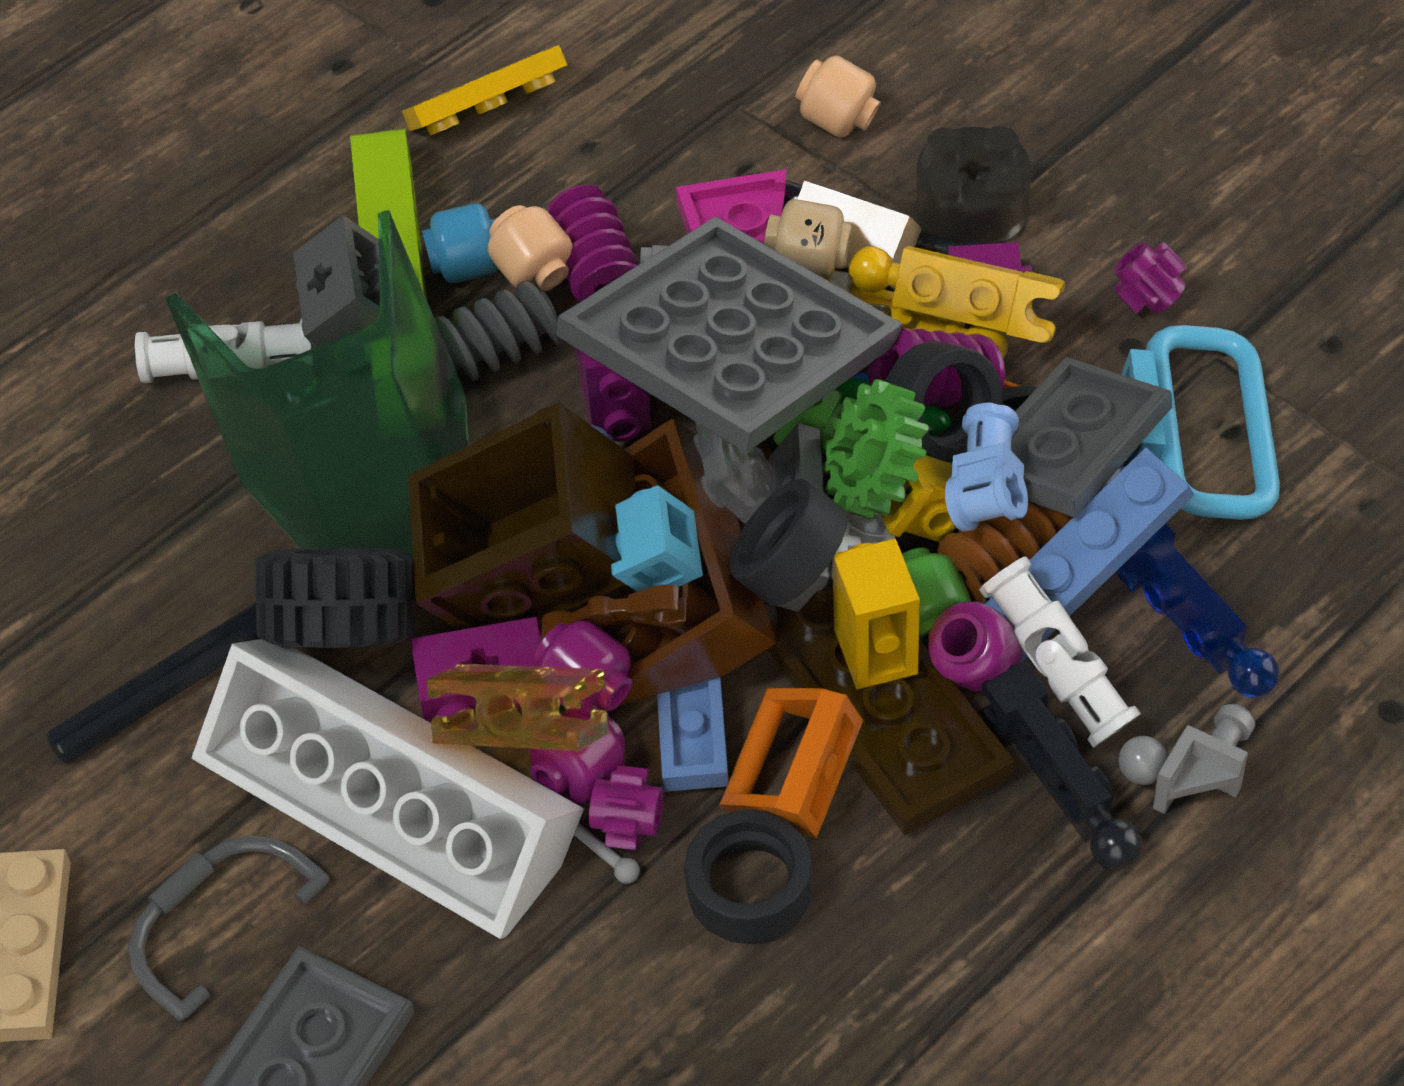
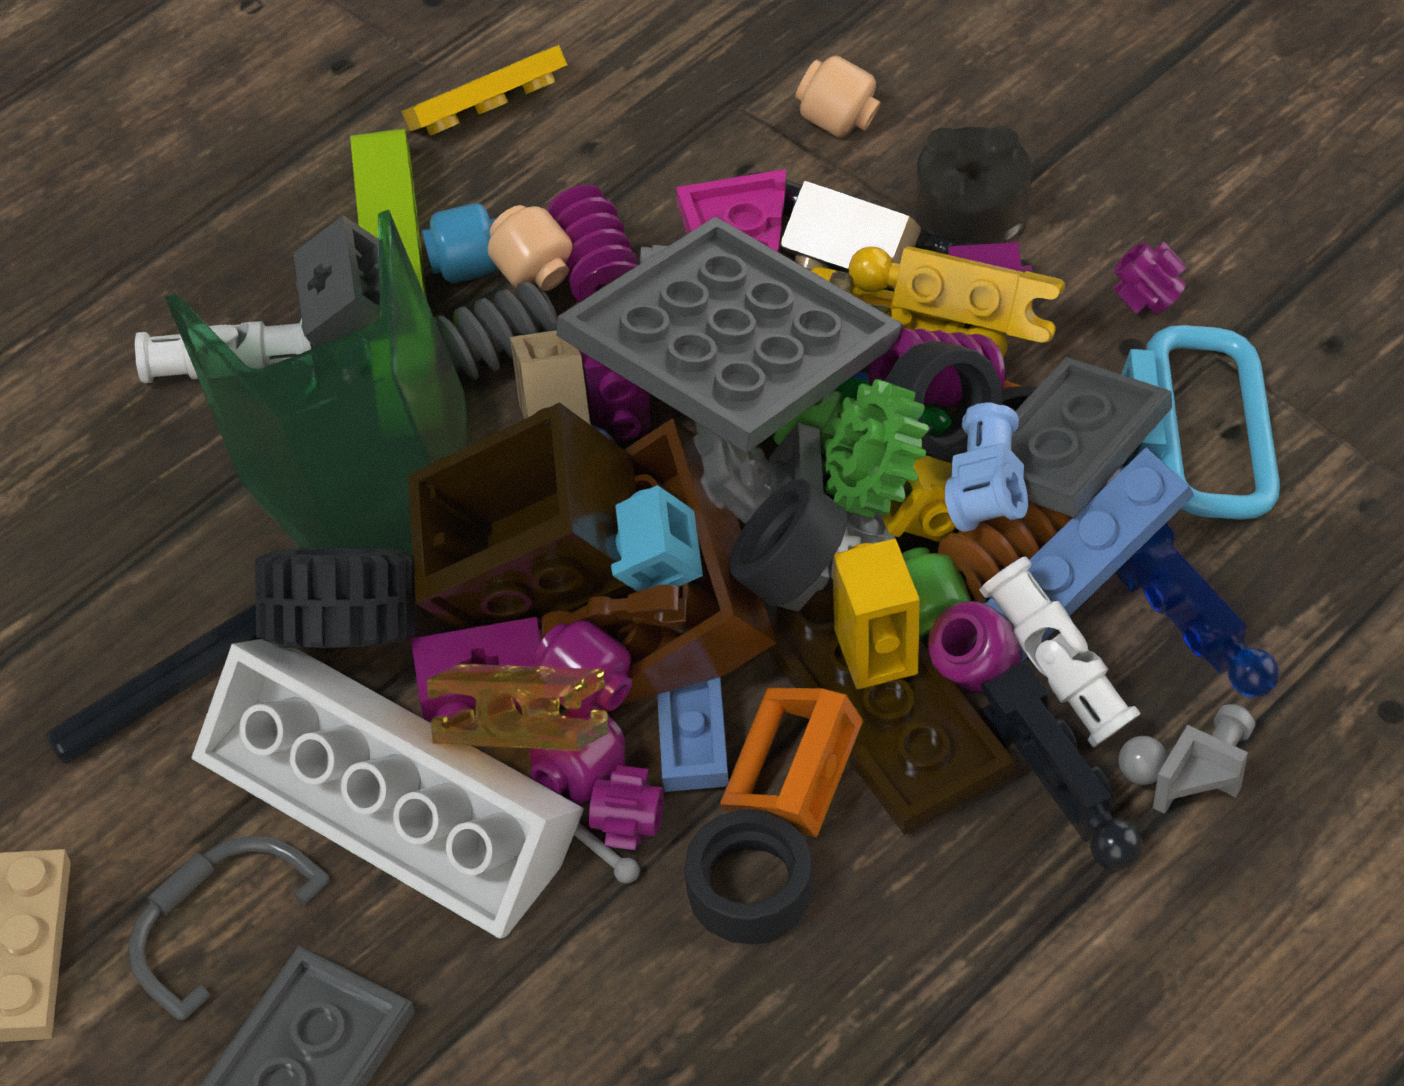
tan head [764,199,853,280] -> none
none -> tan brick [510,330,590,424]

